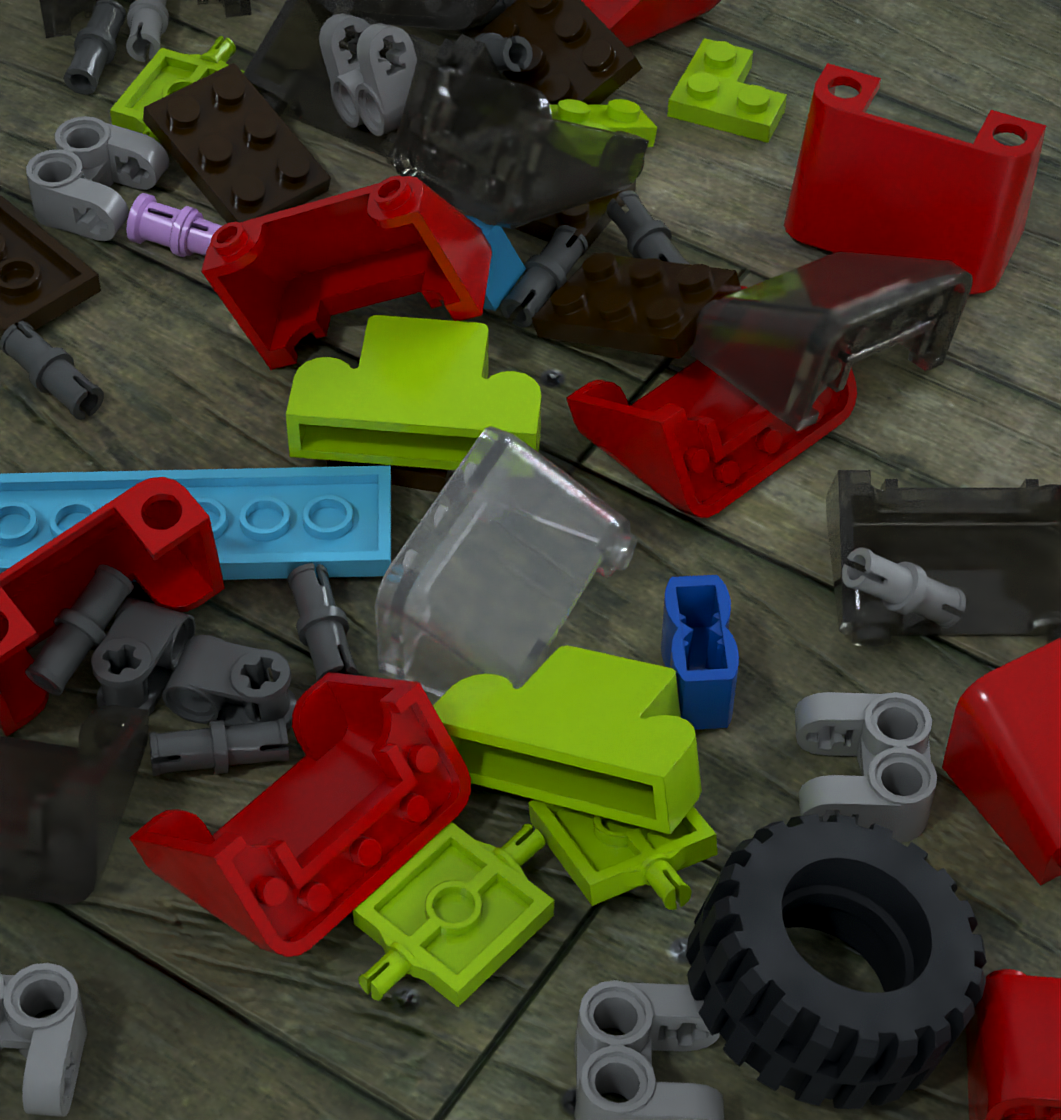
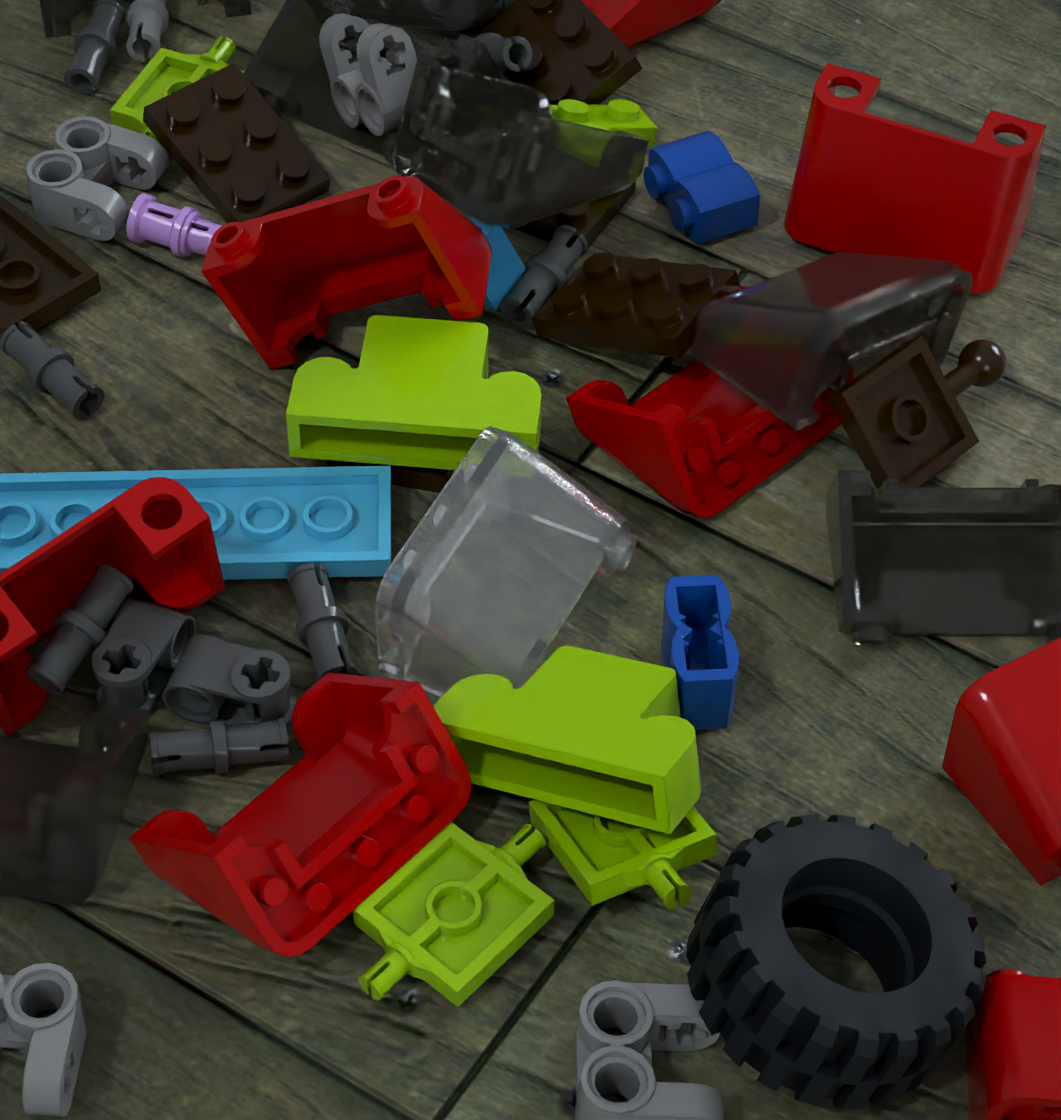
dark grey pin [606,190,691,265] -> none
lime plate [667,38,787,143] -> none
light grey piece [795,692,937,843] -> none
light grey pin [842,547,966,628] -> none
none -> blue brick [643,131,760,244]
none -> dark brown plate [827,336,1007,504]

